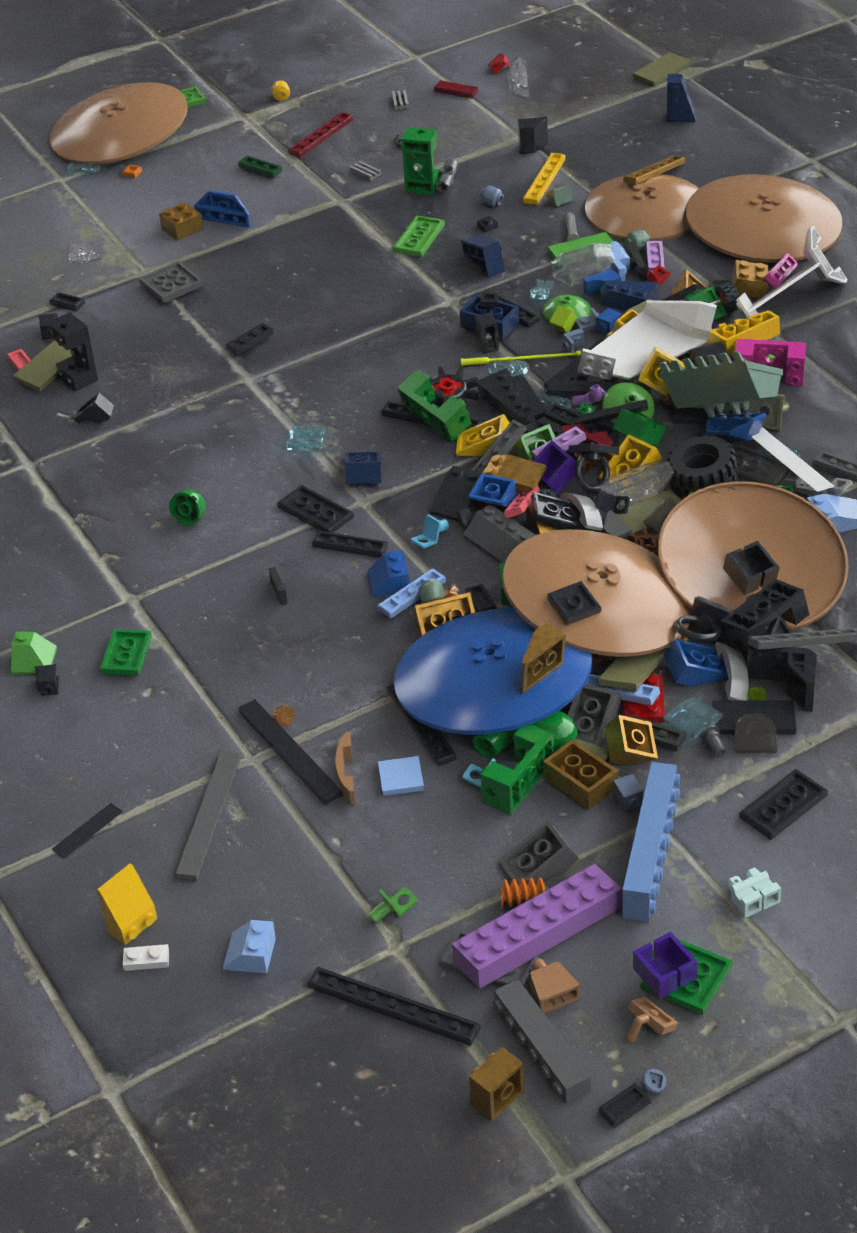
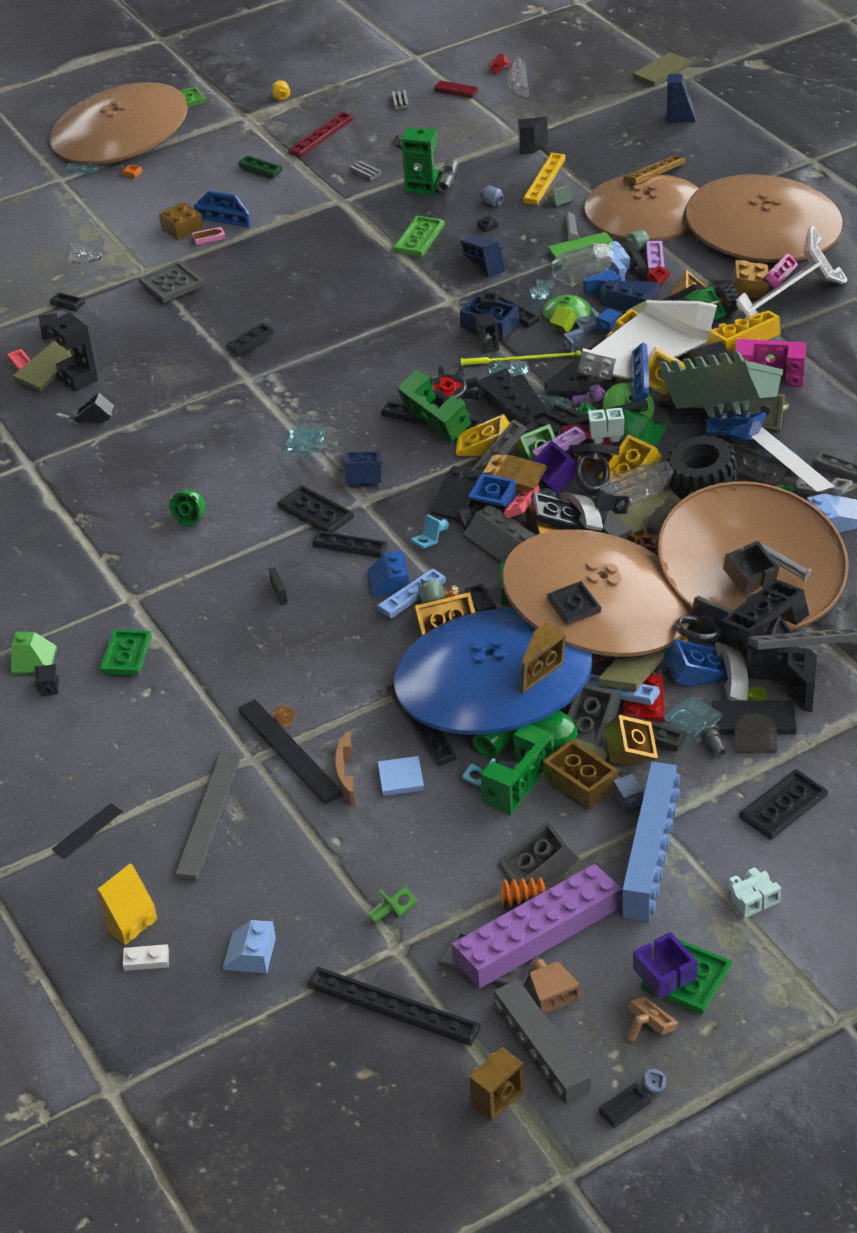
none -> tile [192,227,226,245]
none -> light aqua hips [588,408,624,444]
none -> blue tile [632,342,649,402]
none -> light grey axle [762,544,812,583]

